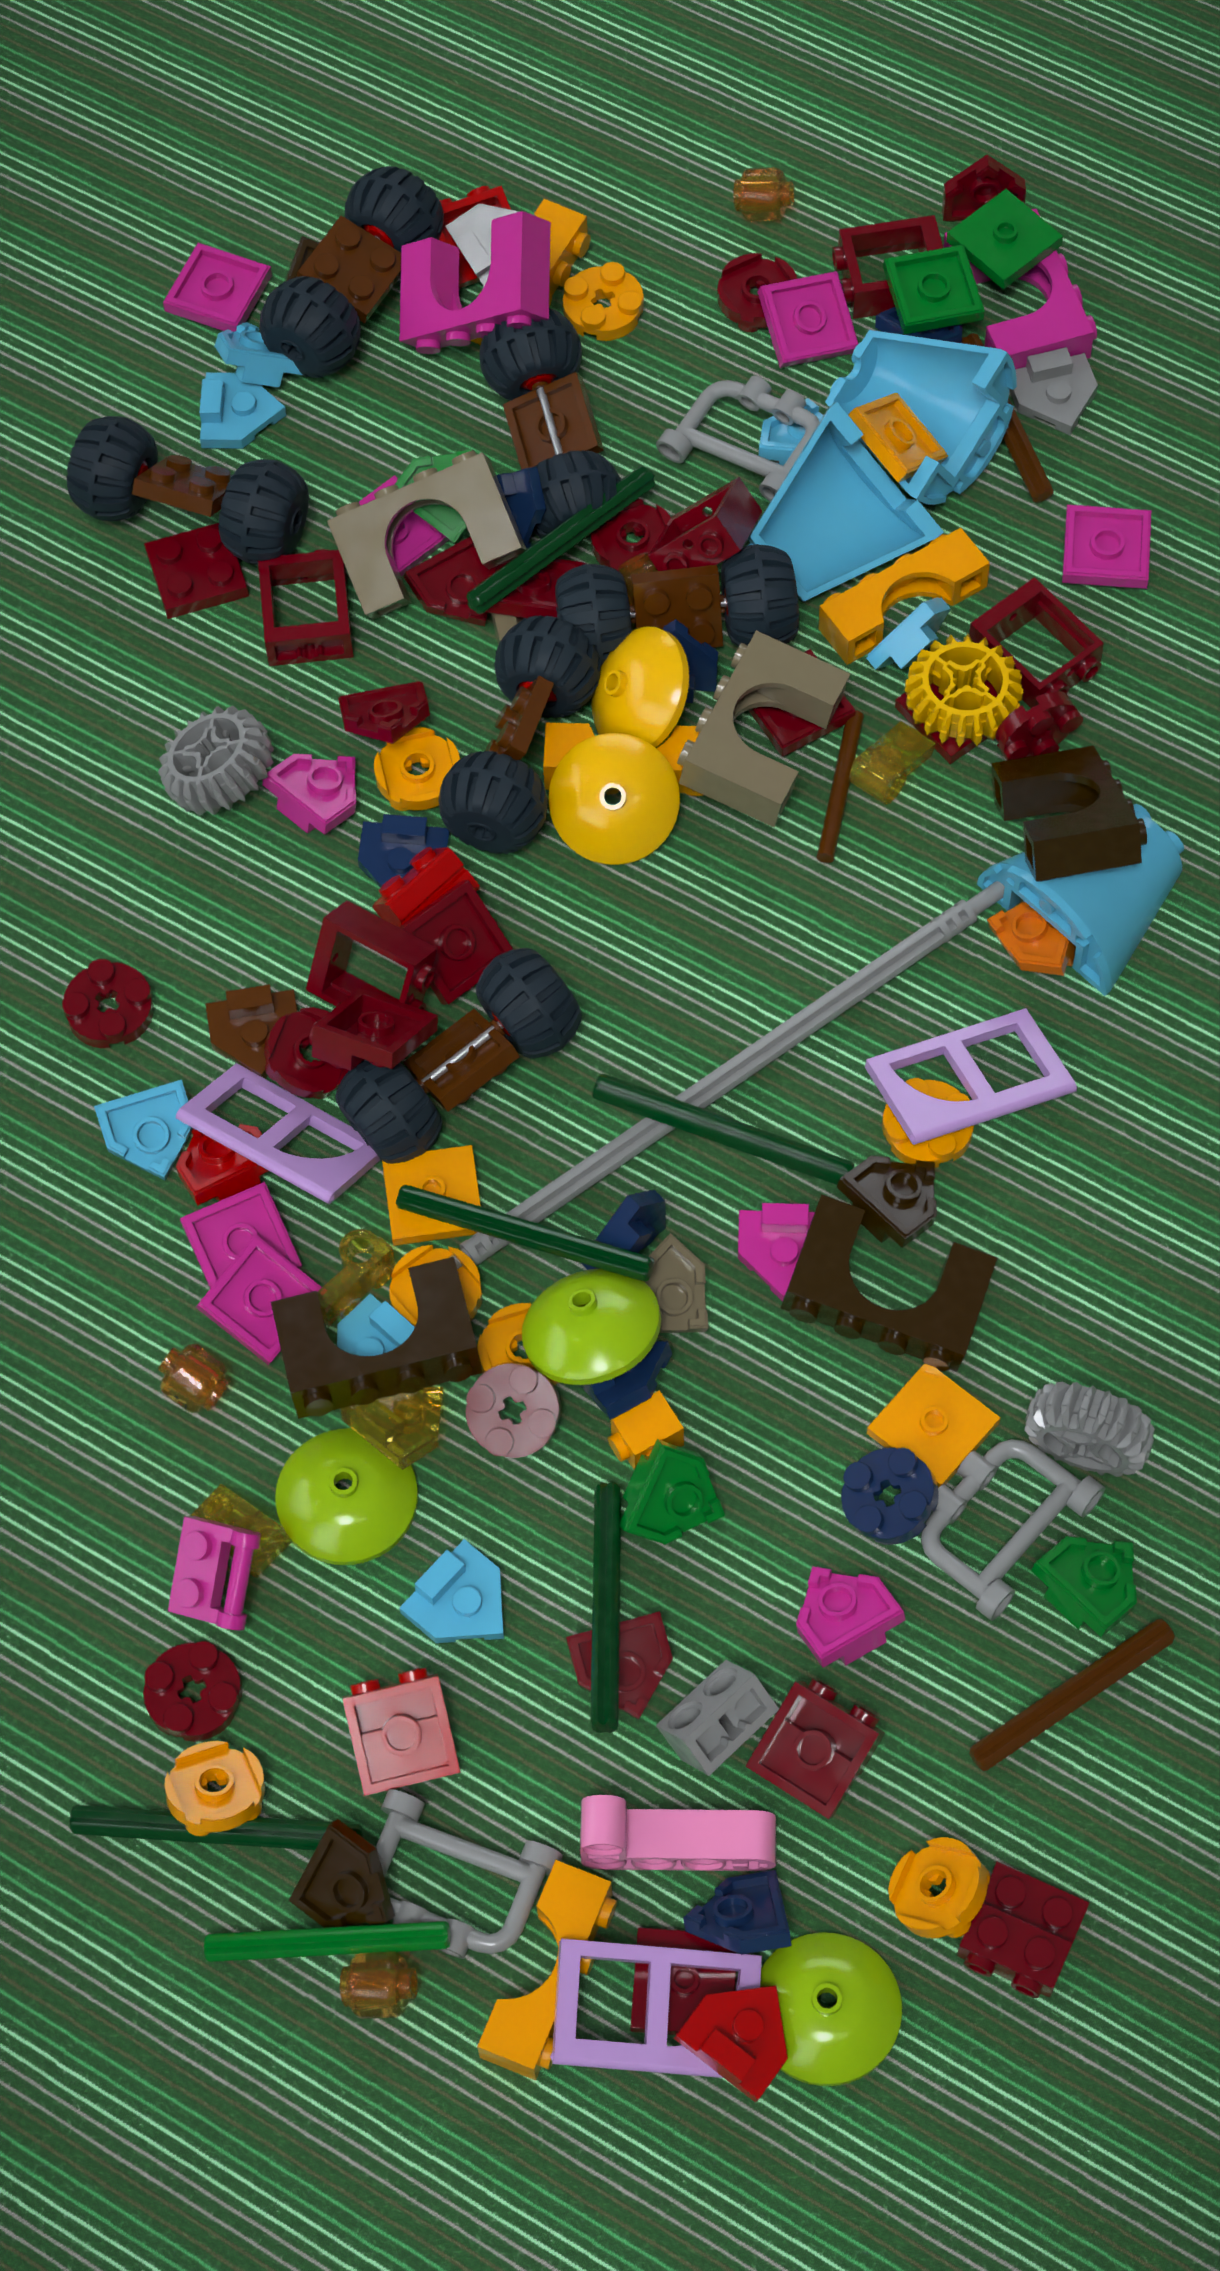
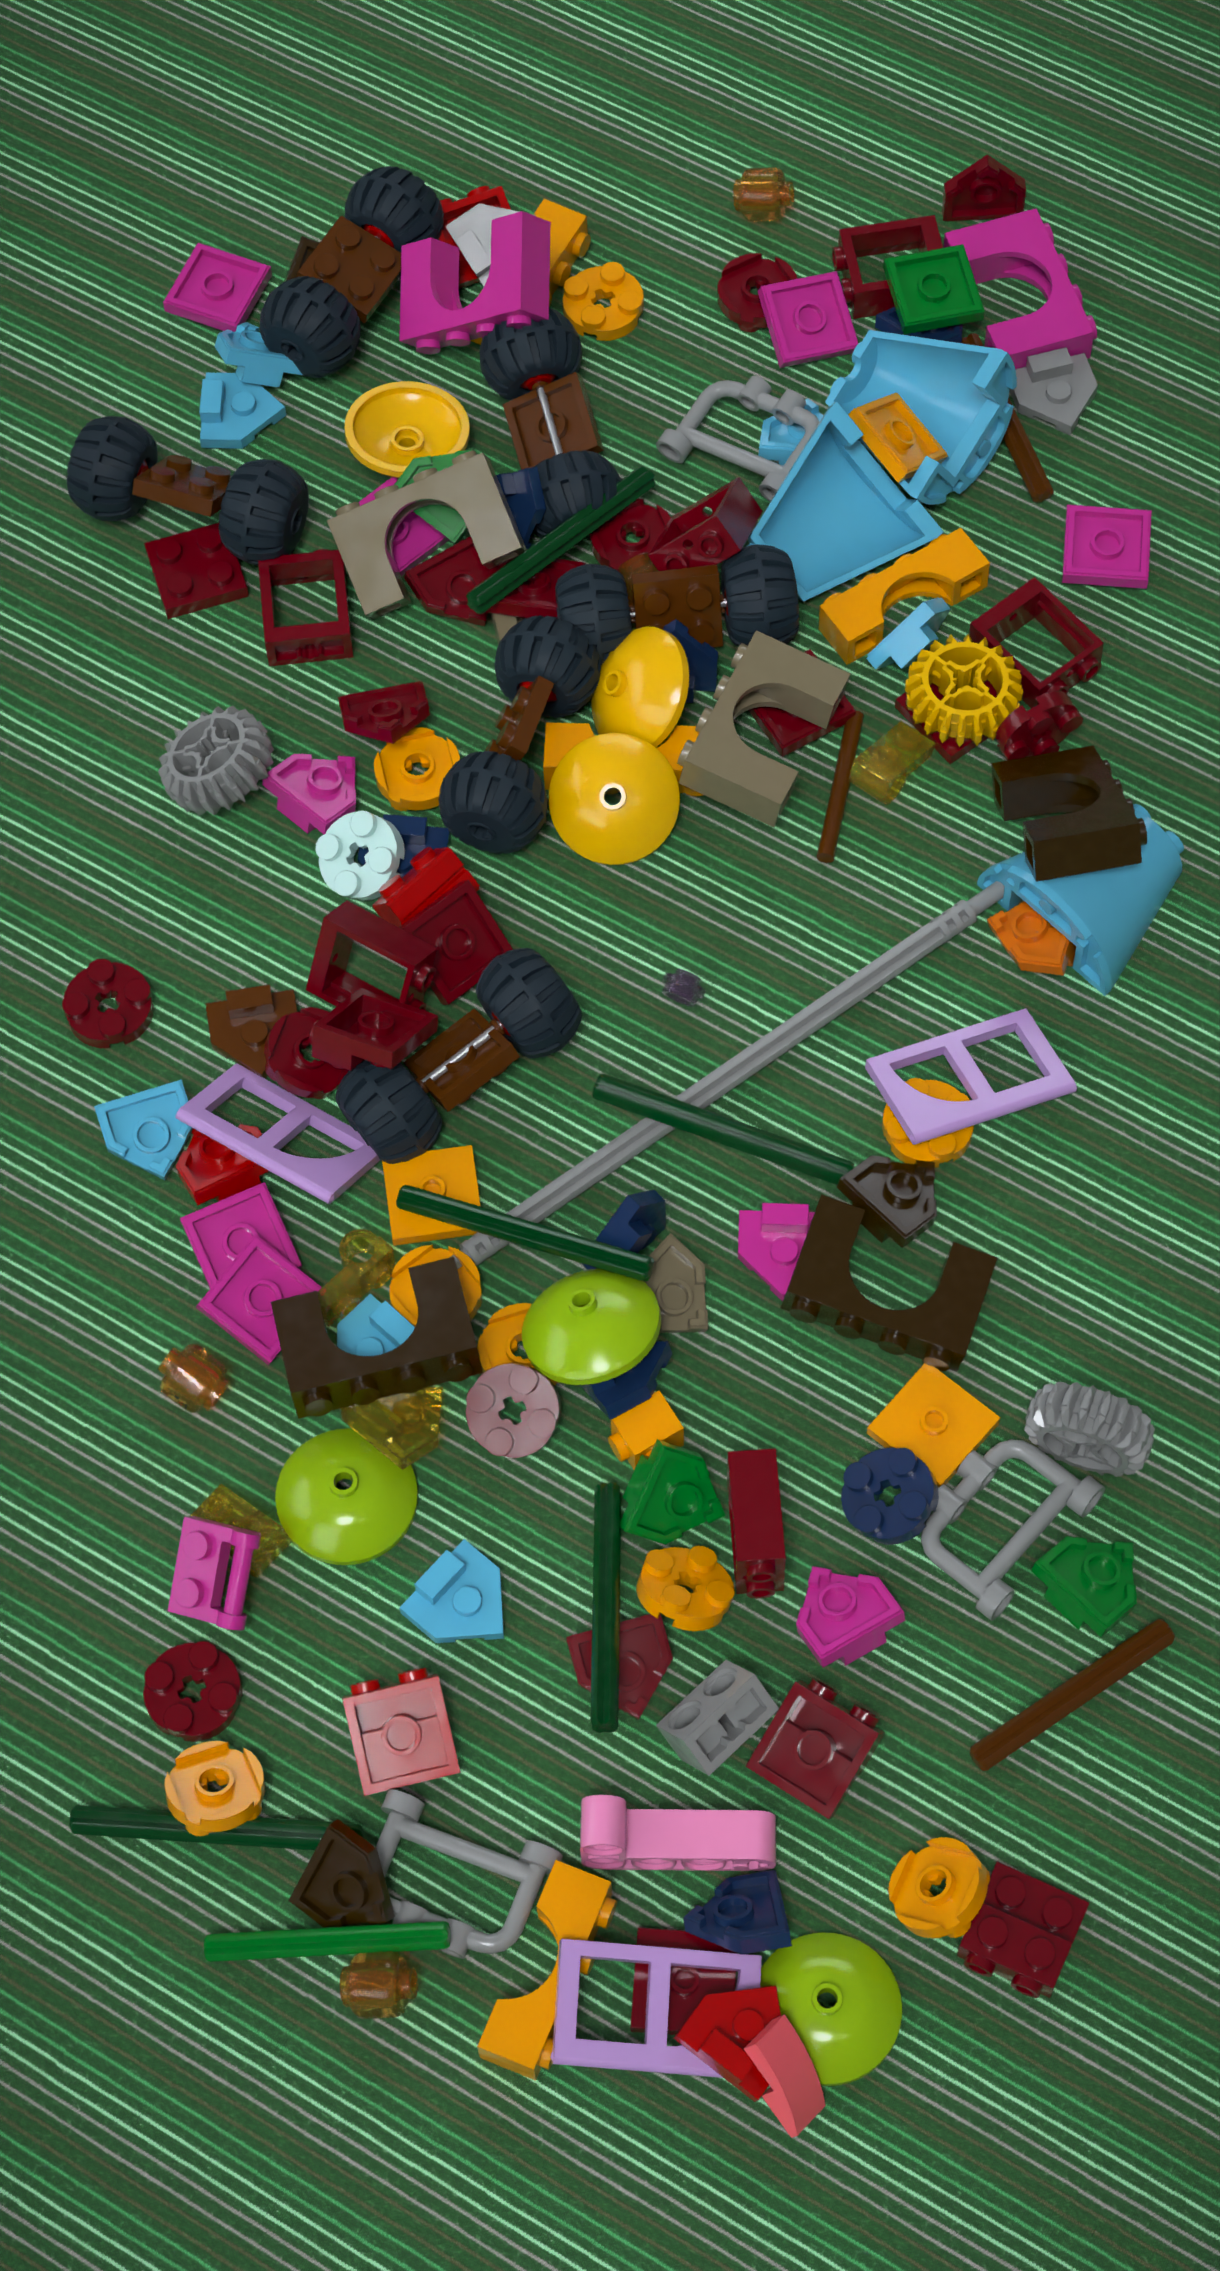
green plate [946,189,1063,290] -> none
none -> light aqua plate [315,811,405,900]
none -> yellow dish [345,381,470,478]
none -> light orange plate [636,1546,735,1631]
none -> plate [662,969,706,1007]
none -> dark red window [727,1448,786,1599]
none -> coral slope [744,2014,826,2138]

